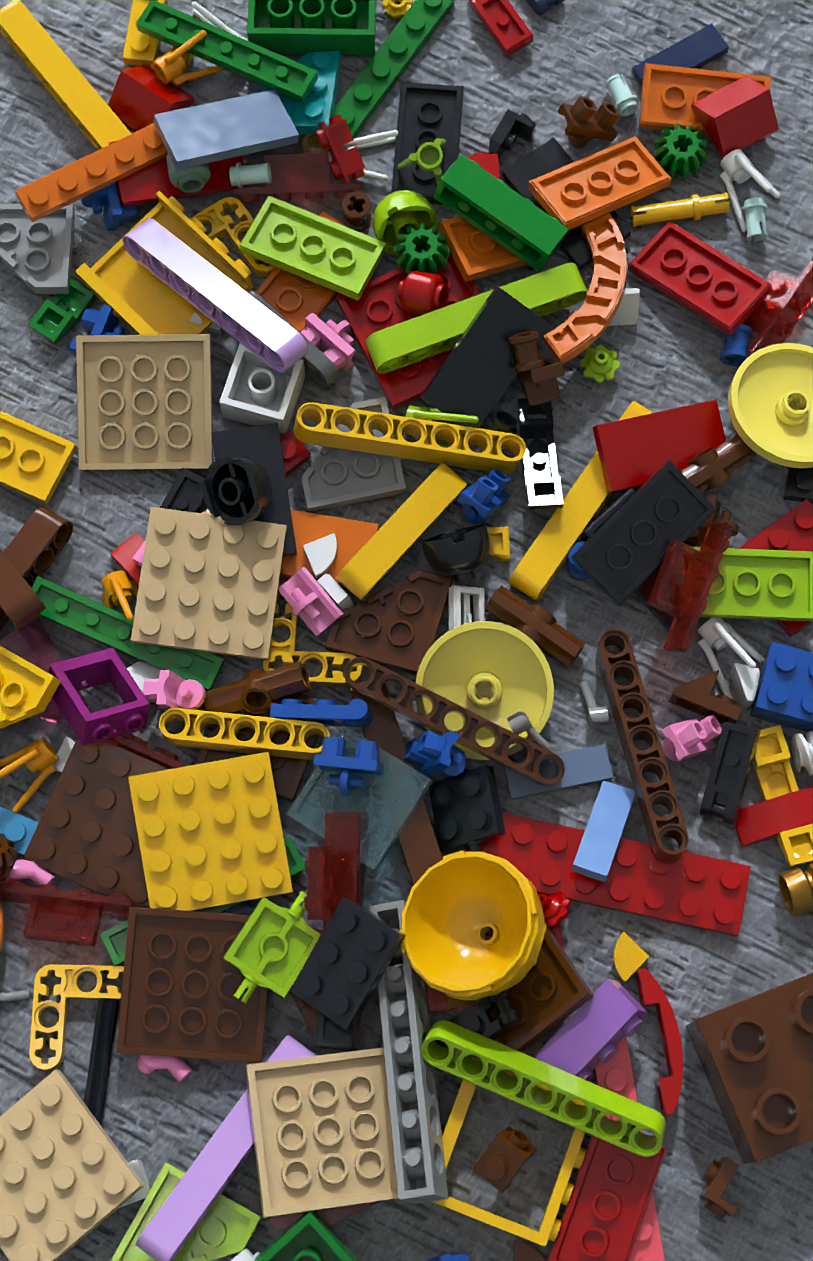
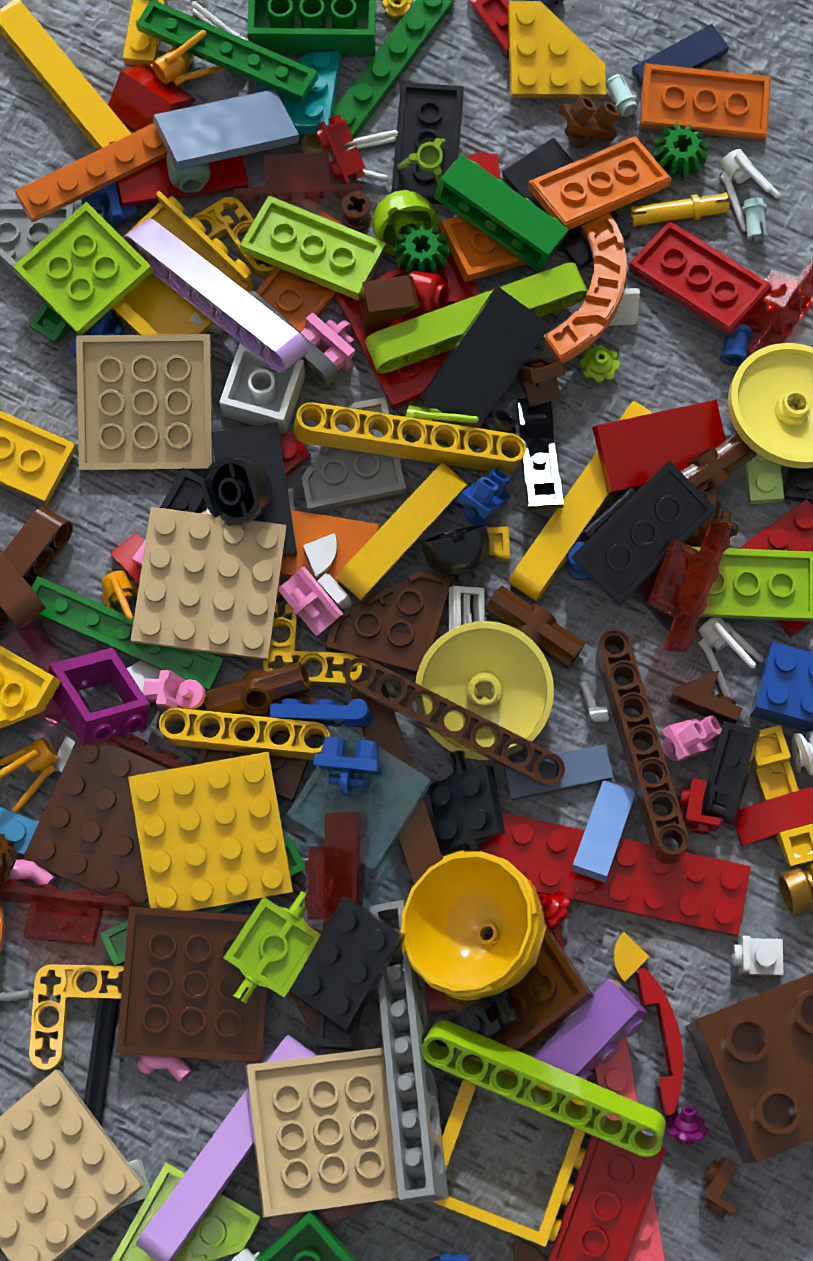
light aqua pin [229,162,272,189] -> none
blue hips [403,730,466,779] -> none
reddish brown bracket [473,1126,537,1193] -> none
black bracket [488,109,536,160] -> none
light grey hand [507,711,550,750] -> none
reddish brown bush [508,331,545,372] -> none
red slope [691,76,779,159] -> none
white slope [730,663,760,709] -> none
none -> lime plate [13,202,153,336]
none -> reddish brown slope [359,275,420,334]
none -> yellow plate [508,1,606,99]
none -> magenta plant [665,1106,709,1145]
none -> red bracket [679,778,721,835]
none -> white bracket [732,936,783,976]
none -> yellowish green plate [744,453,784,505]

